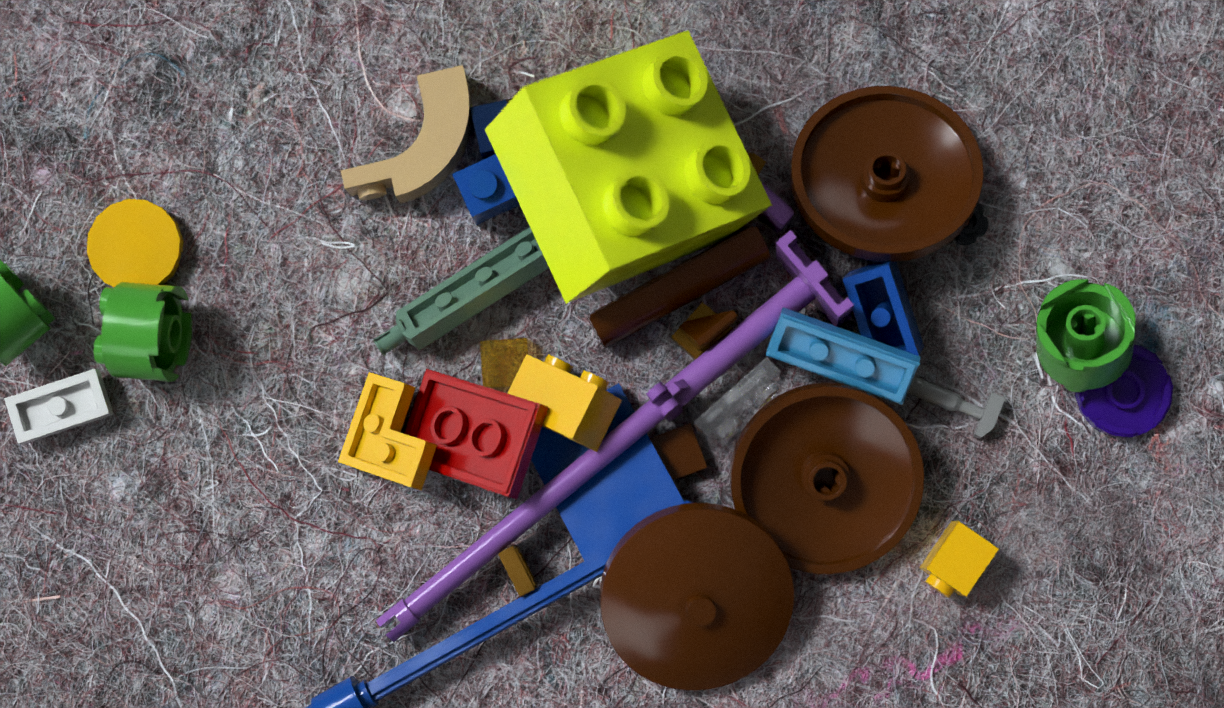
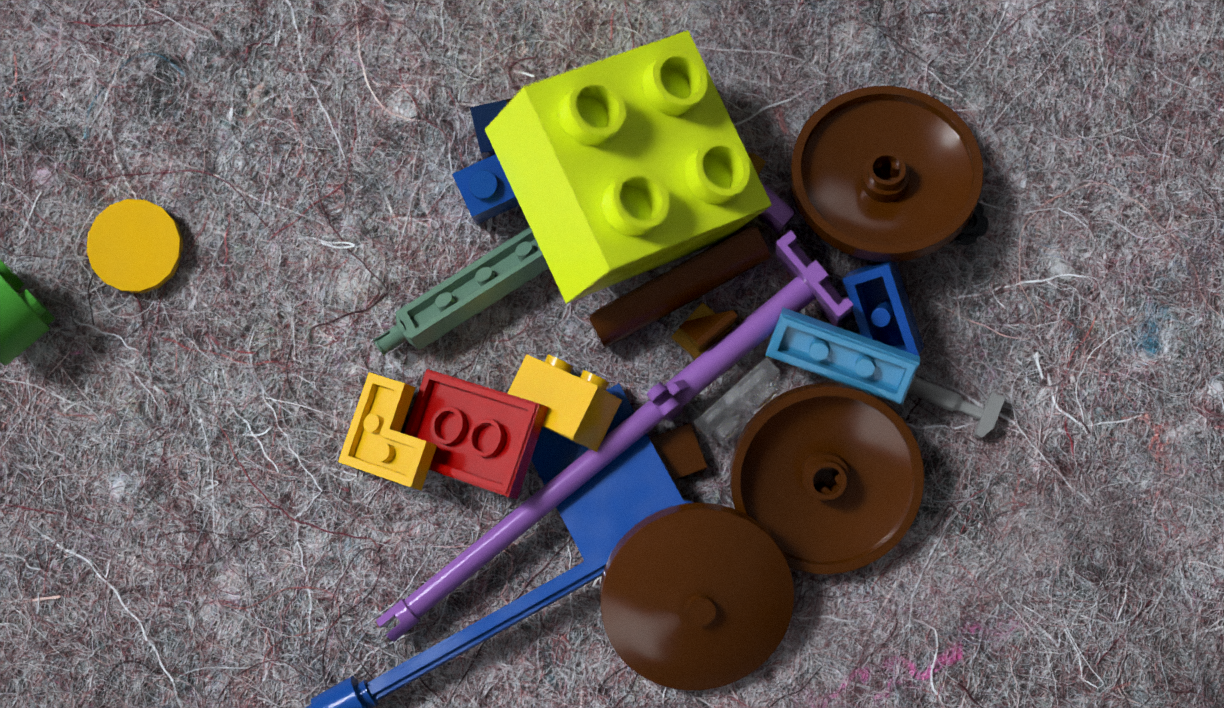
white plate [4,369,114,444] -> none
bright green brick [93,282,192,382] -> none
tan arch [340,65,473,204] -> none
clear yellow tile [480,338,529,389] -> none
pearl gold tile [498,546,537,597] -> none
yellow brick [919,521,999,598] -> none
bright green brick [1036,279,1136,392] -> none
dark purple tile [1075,345,1173,438] -> none

